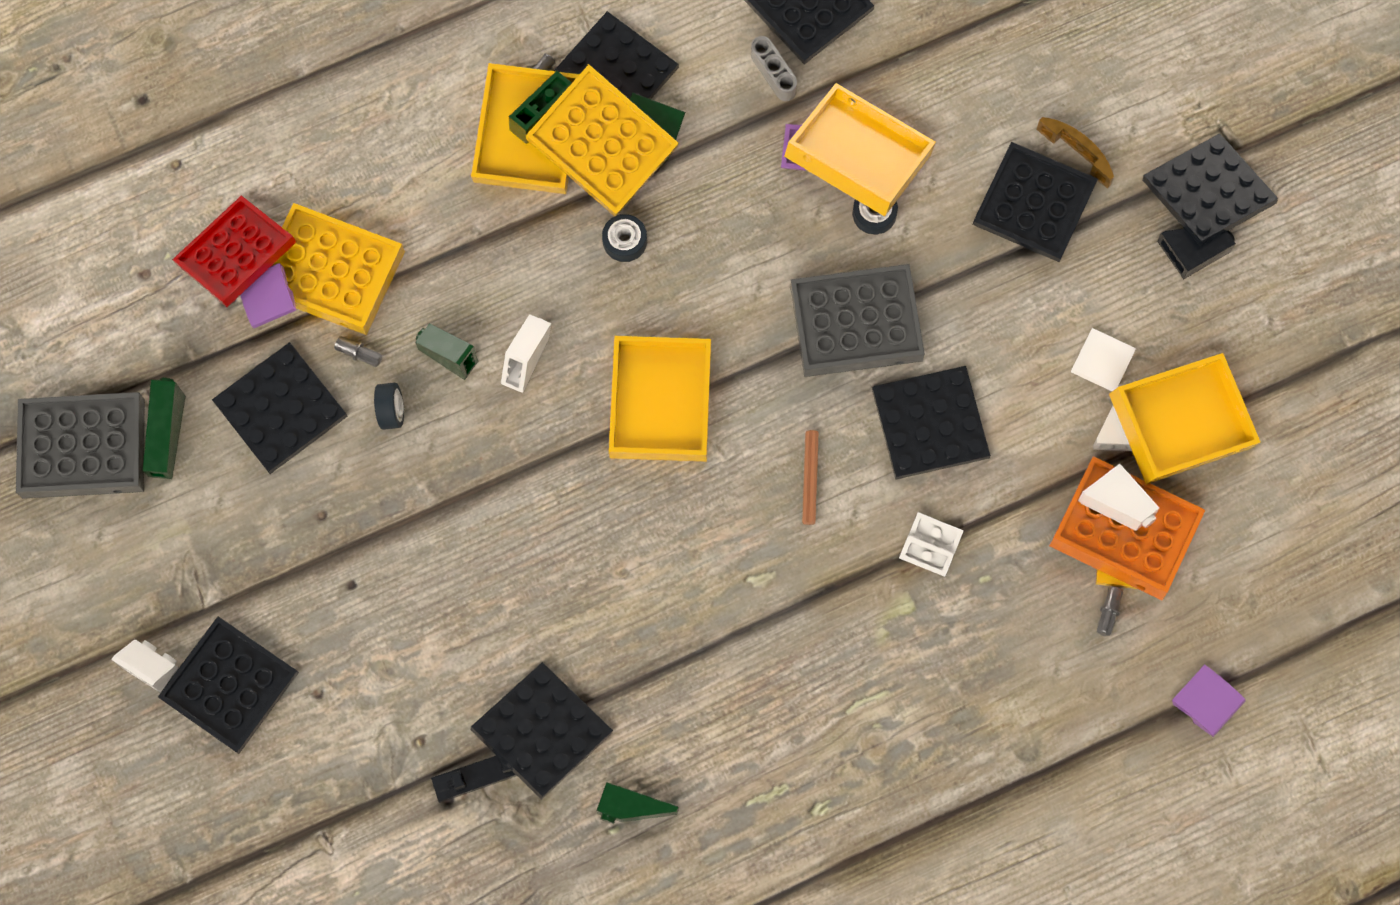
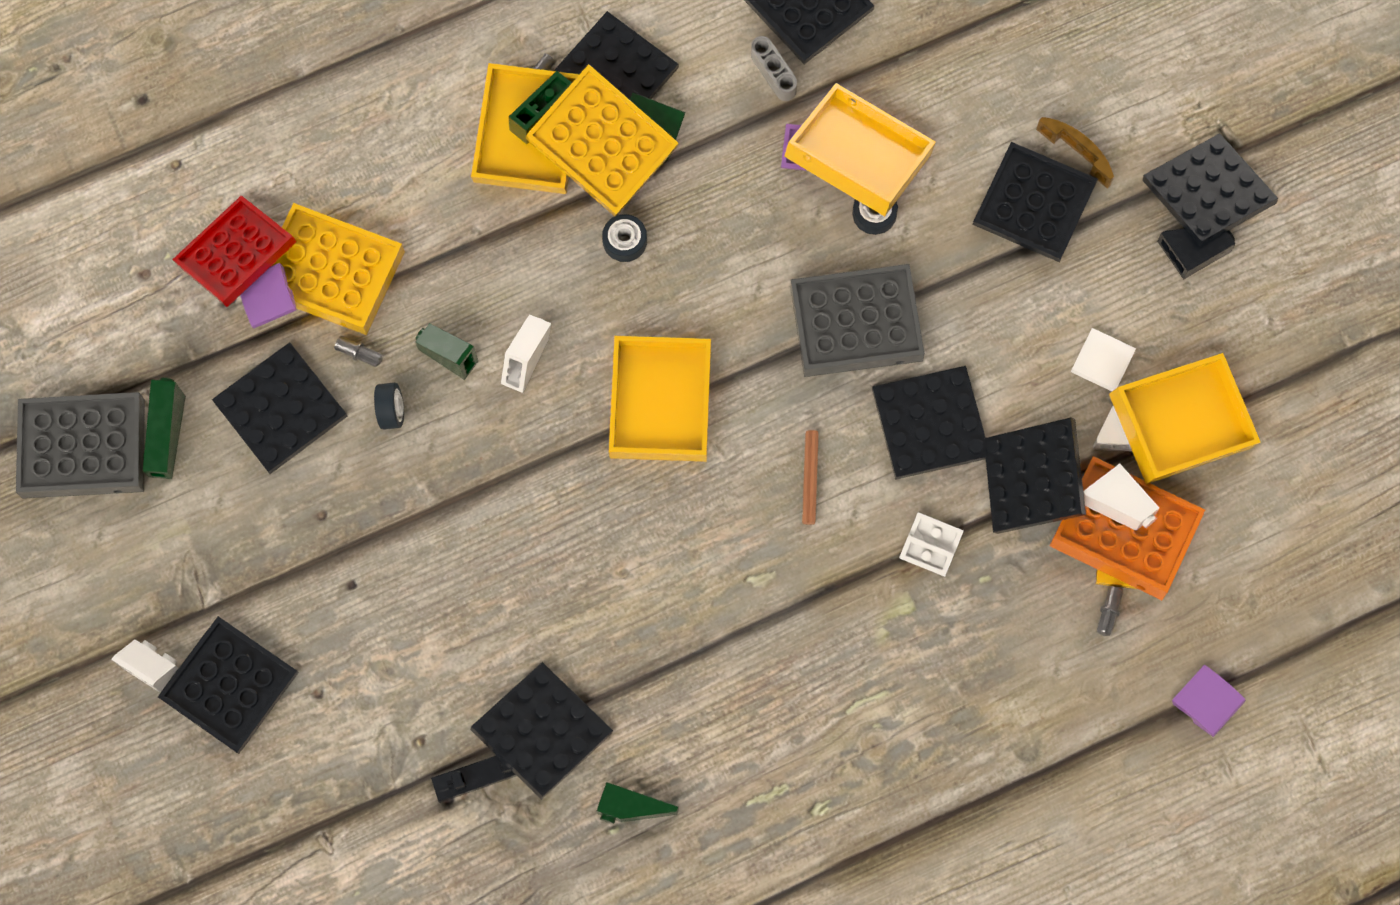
none -> black plate [985,417,1086,534]

